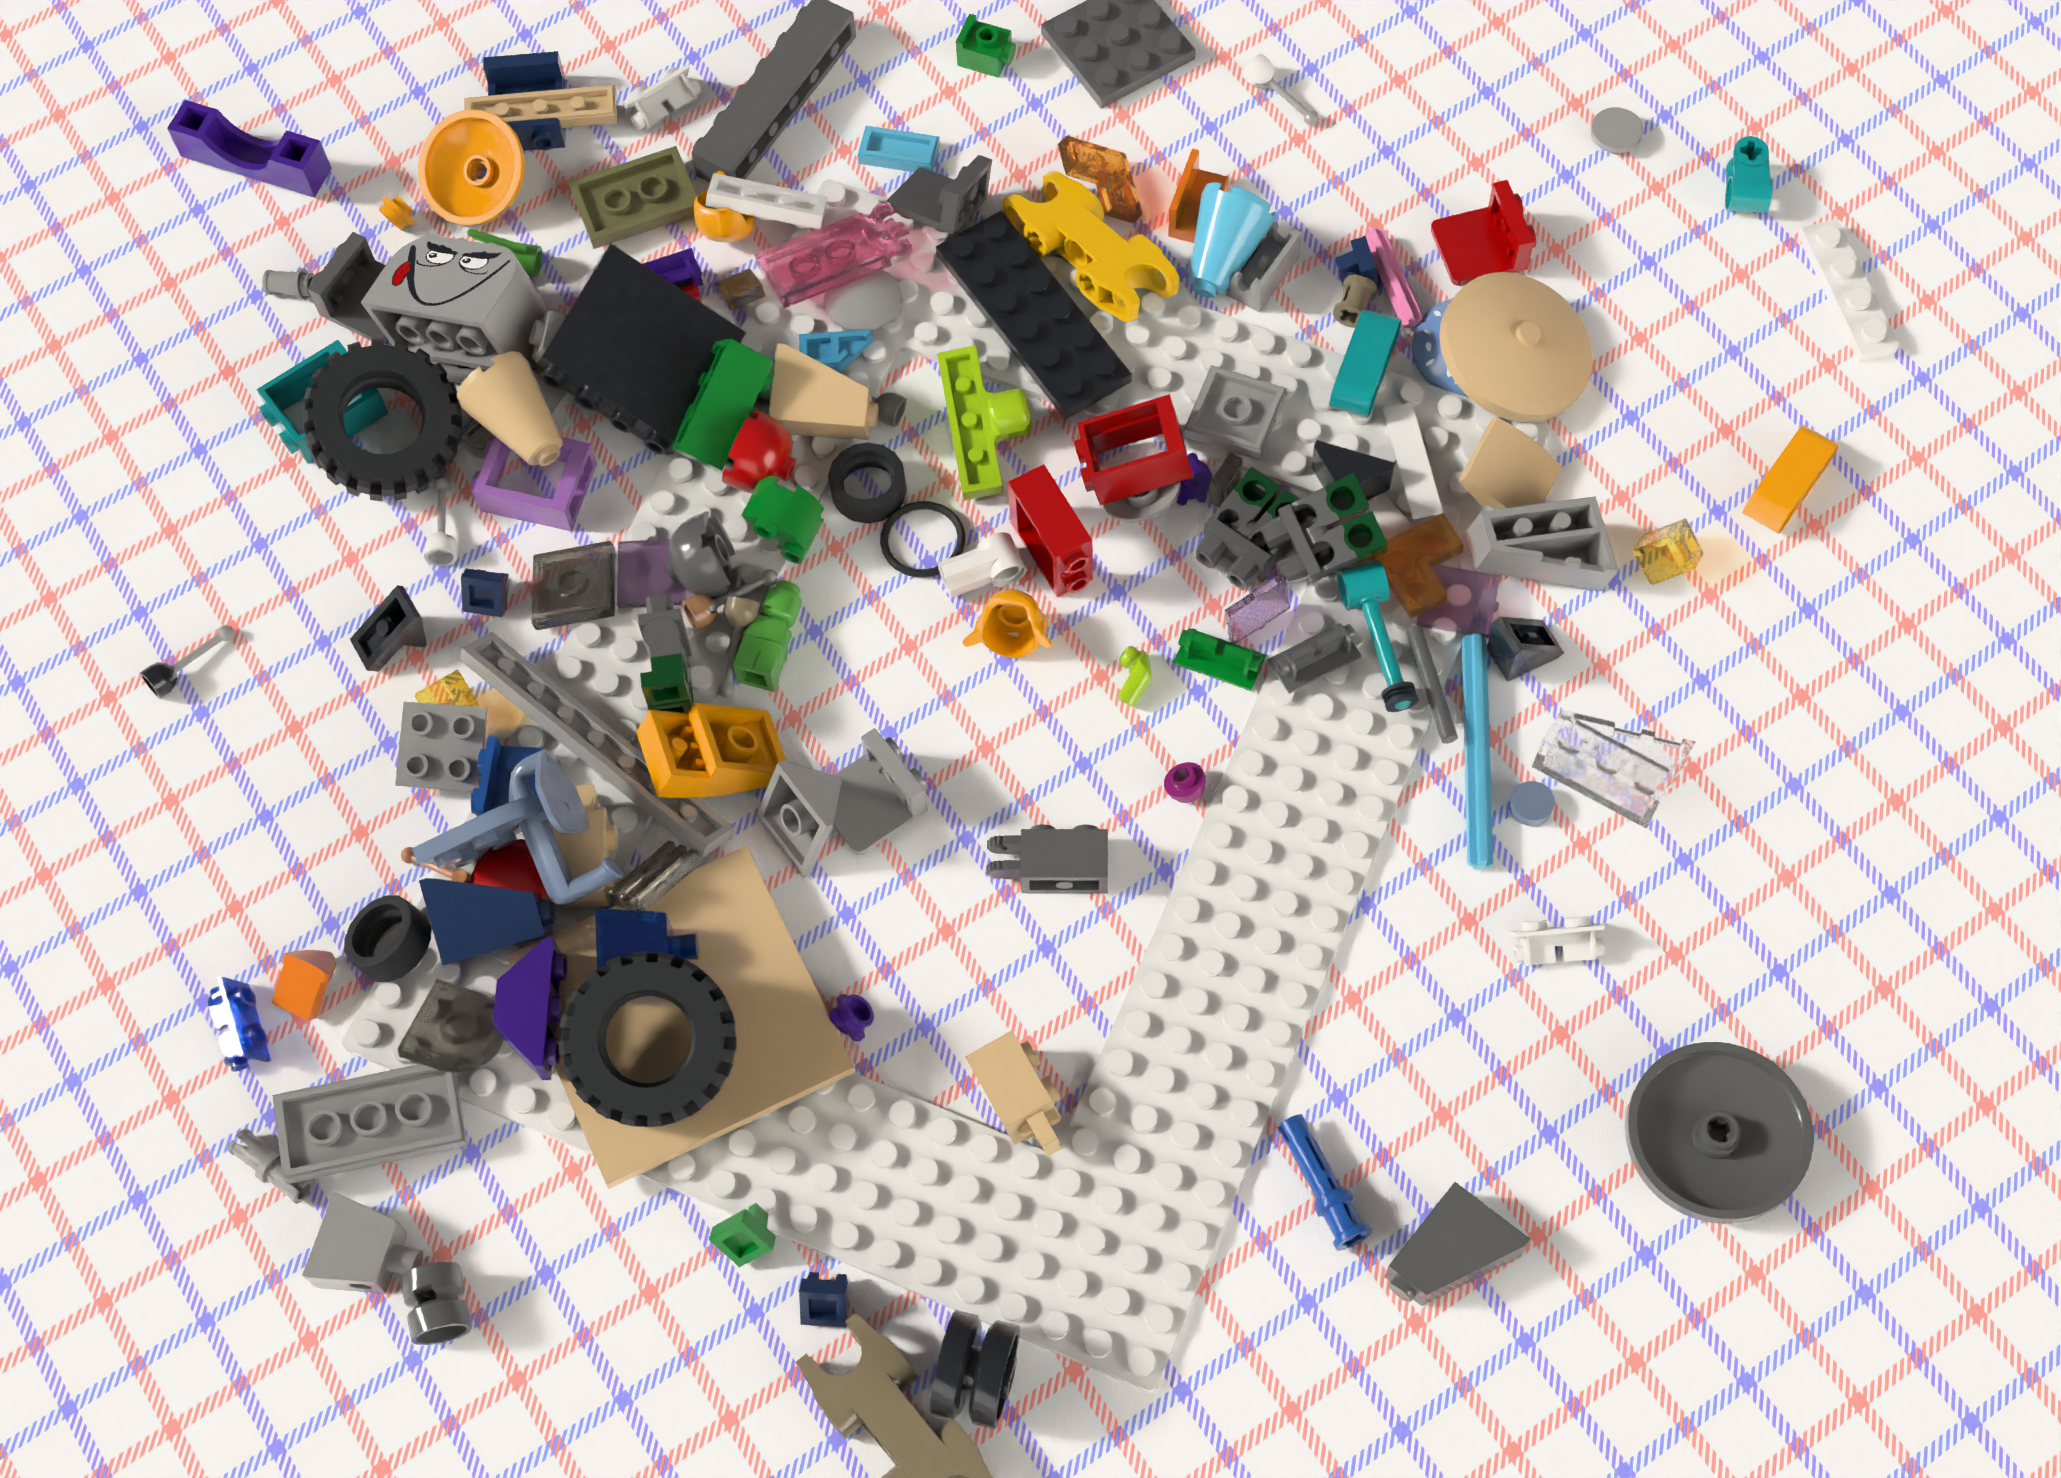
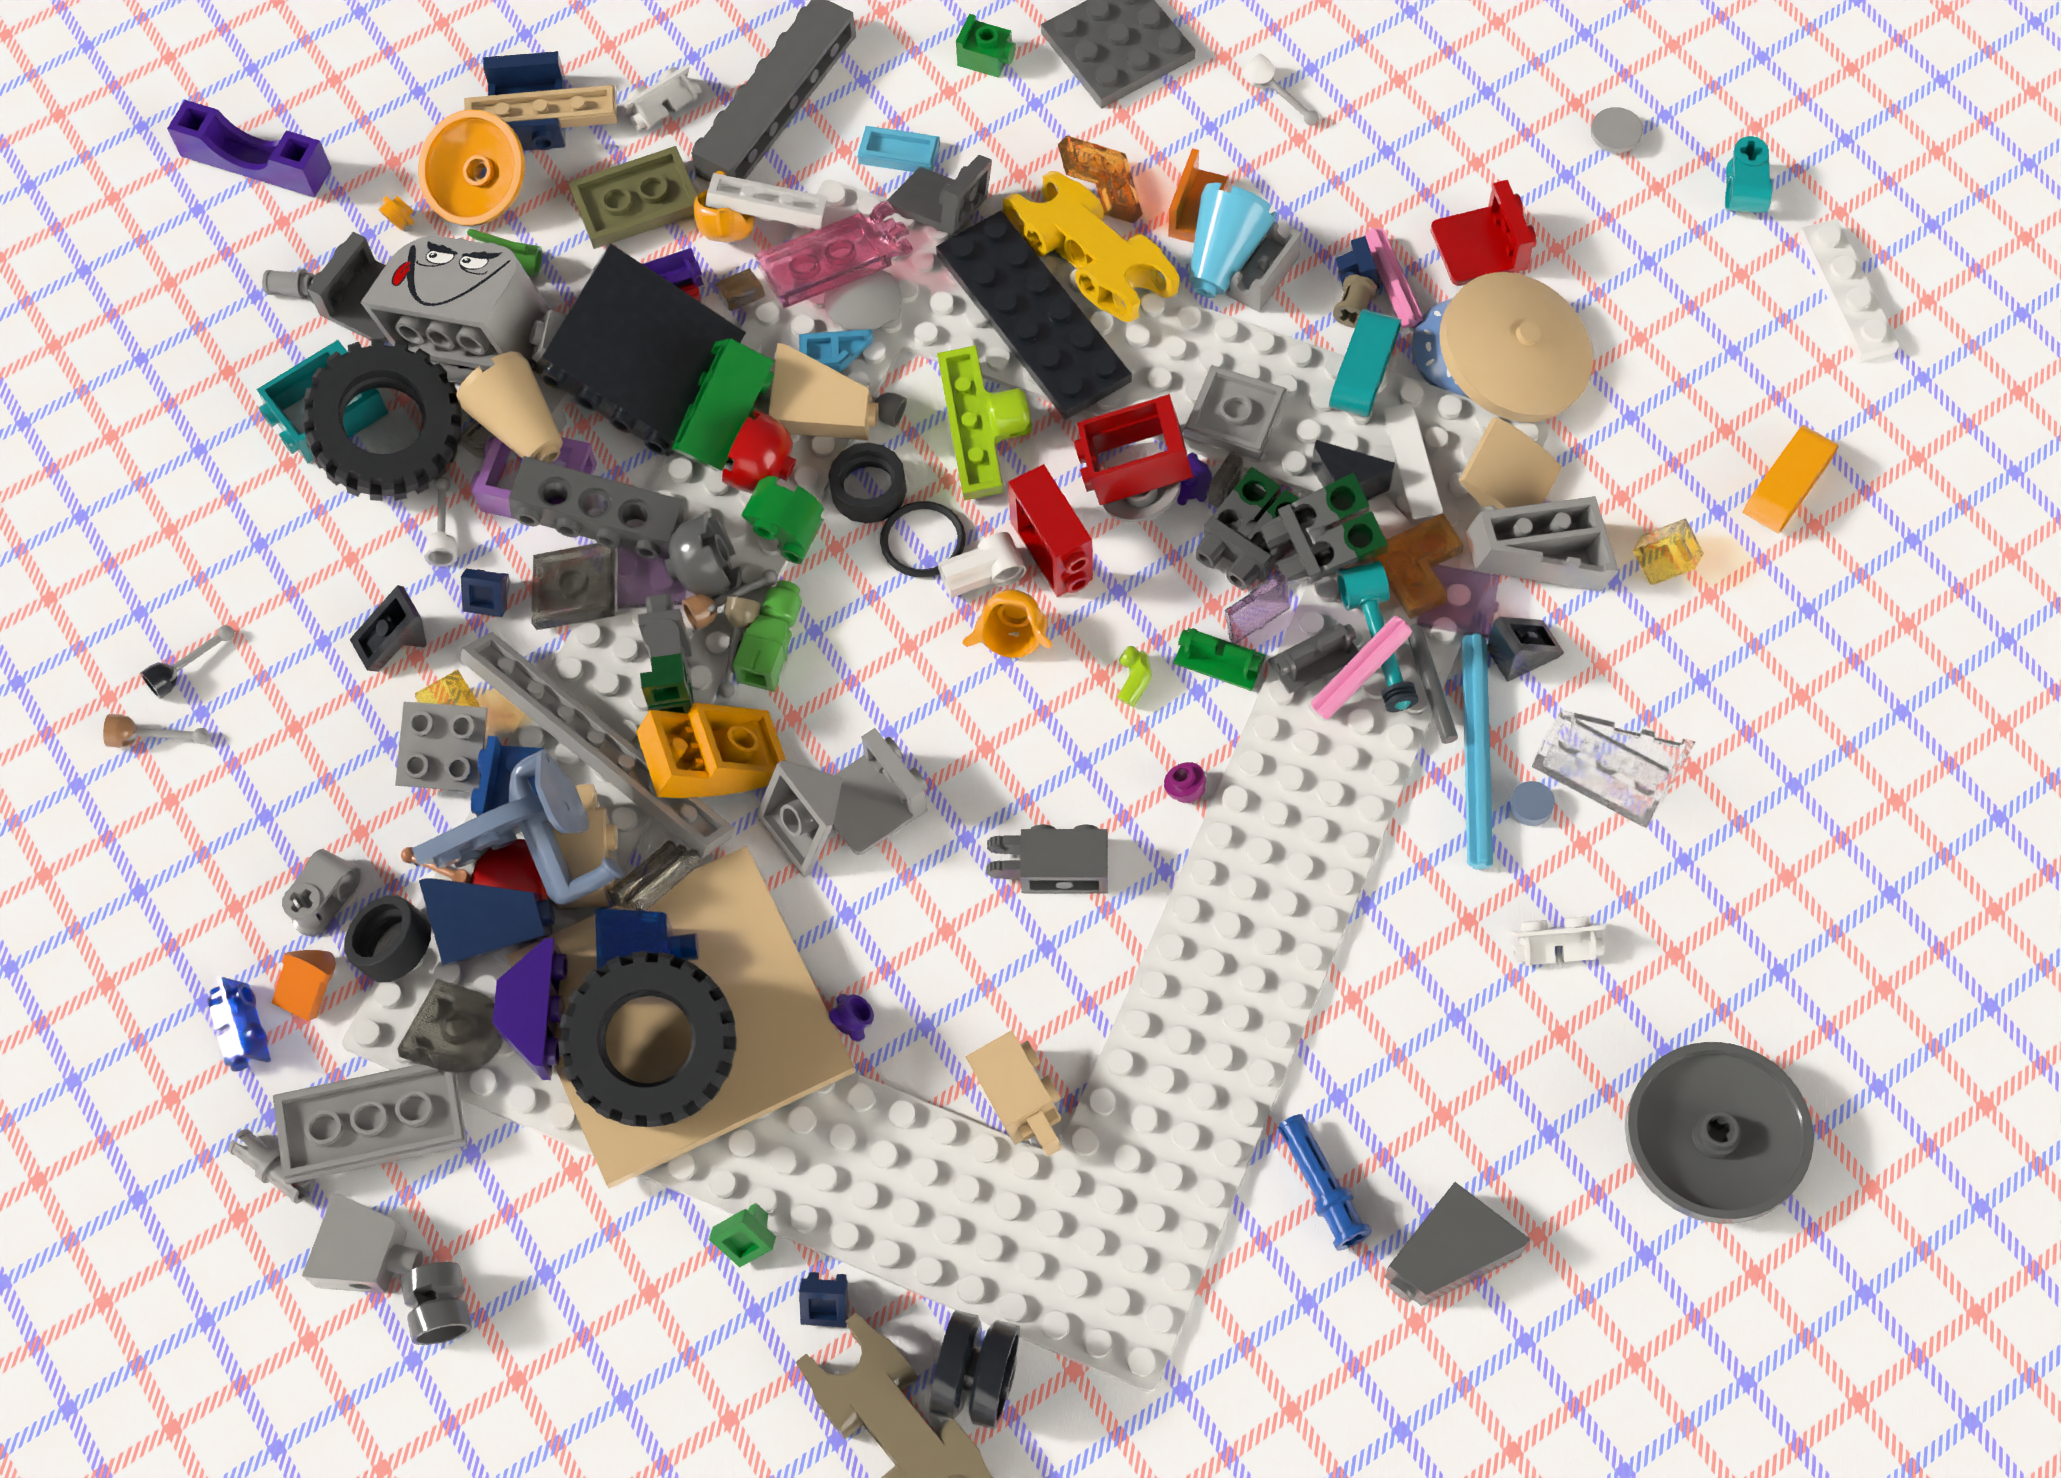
none -> hinge [103,714,210,748]
none -> light grey piece [282,849,362,936]
none -> dark grey brick [508,456,684,560]
none -> bright pink axle [1311,616,1412,719]

